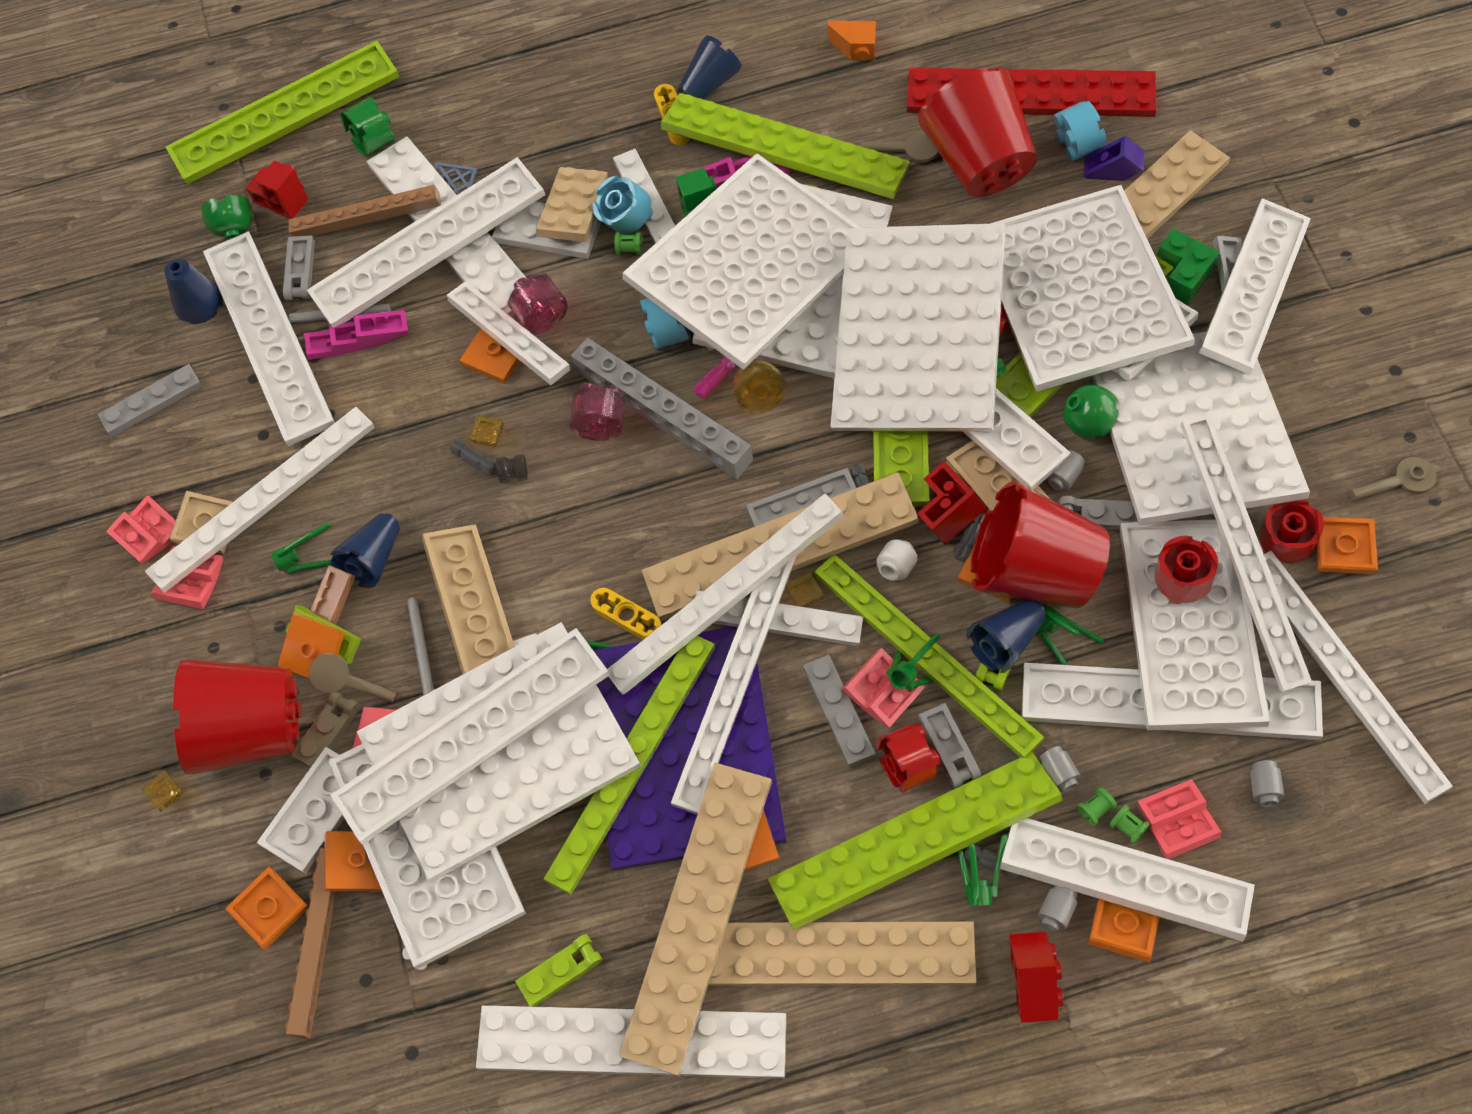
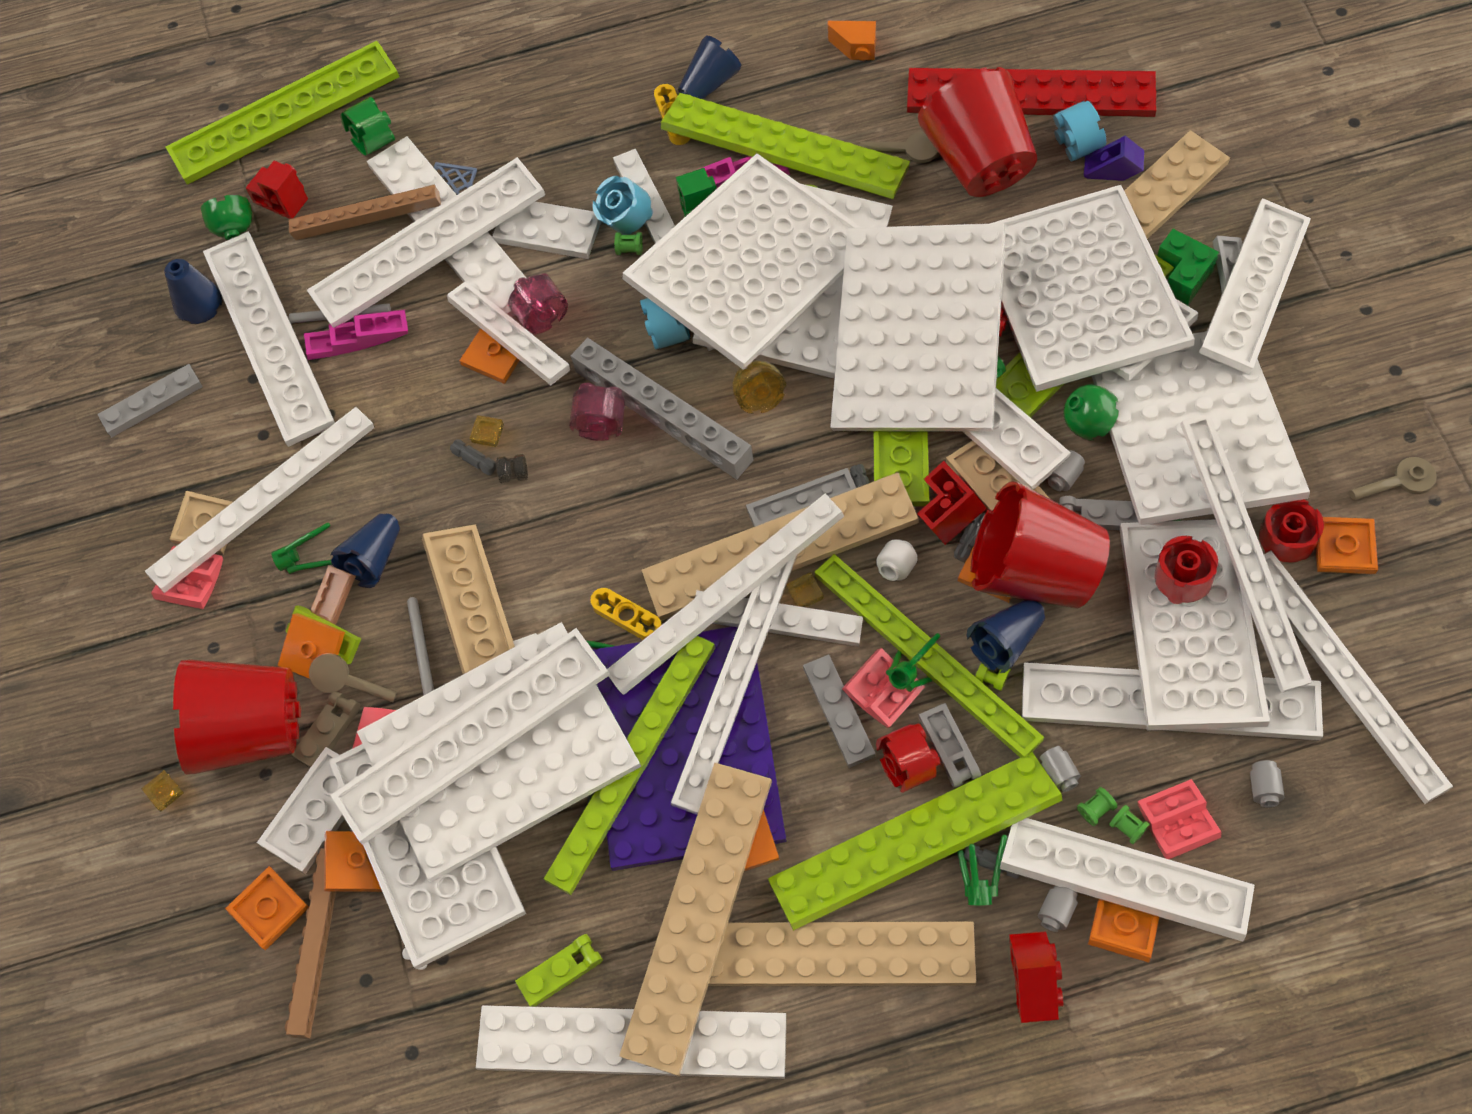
coral slope [106,495,176,563] -> none
light grey plate [283,235,315,301] -> none
tan plate [536,167,608,242] -> none
dark pink axle [694,356,736,399] -> none
green plant [1037,604,1104,665] -> none

